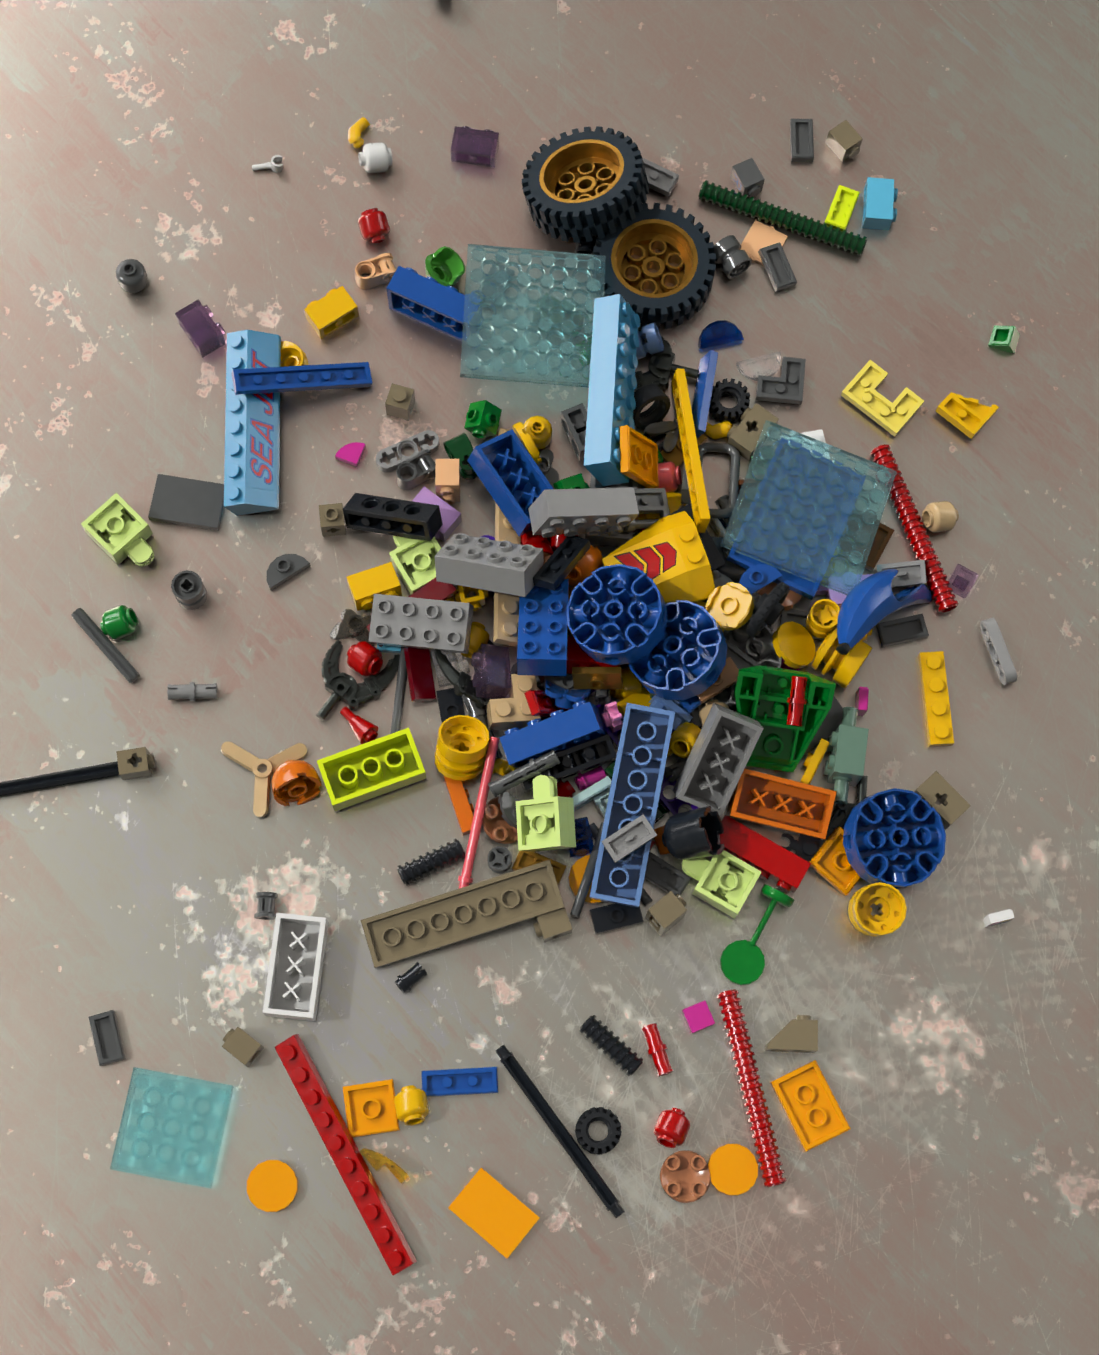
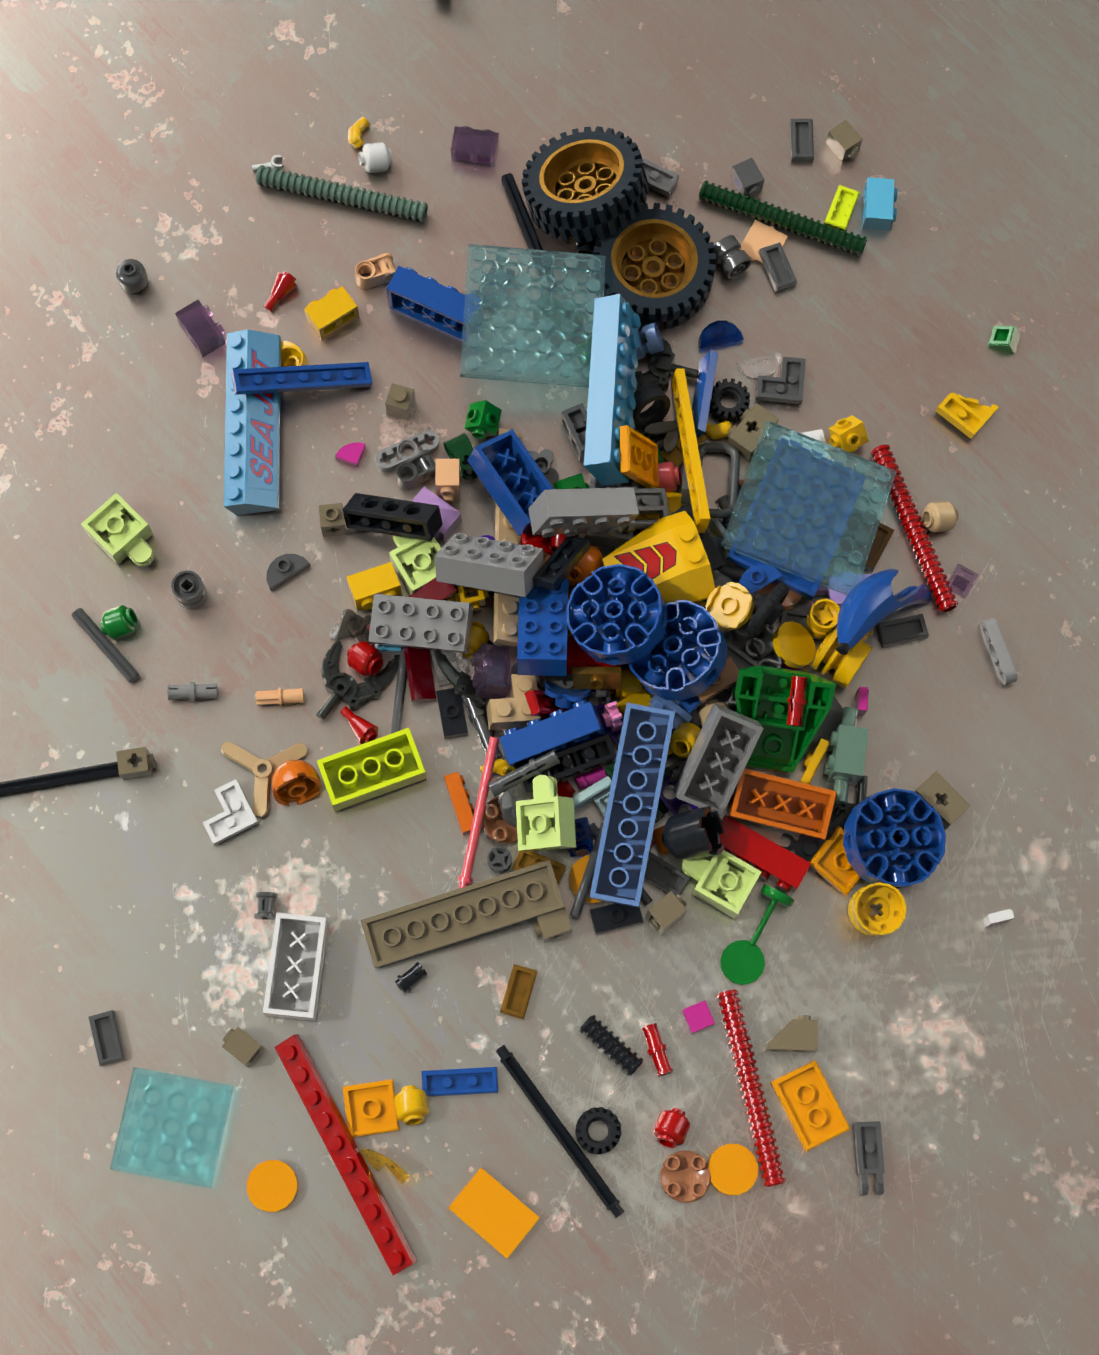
dark grey tile [148,474,224,531] -> none
red head [358,208,390,244] -> none
black piece [397,838,465,886] -> none
bright green helmet [425,246,465,287] -> none
yellow wheel [435,715,489,781] -> none
yellow tile [512,422,542,465] -> none
yellow head [523,416,552,450] -> none
light grey plate [601,814,657,863] -> none
light yellow plate [841,360,924,437] -> none
light grey plate [877,560,927,587] -> none
yellow plate [918,651,954,747] -> none
none -> white plate [203,779,258,846]
none -> light nougat axle [255,687,304,706]
none -> sand green piece [256,165,428,222]
none -> red cone [264,271,297,312]
none -> pearl gold tile [500,964,538,1020]
none -> black axle [501,173,557,292]
none -> yellow brick [829,415,869,454]
none -> dark grey hinge [854,1121,885,1195]

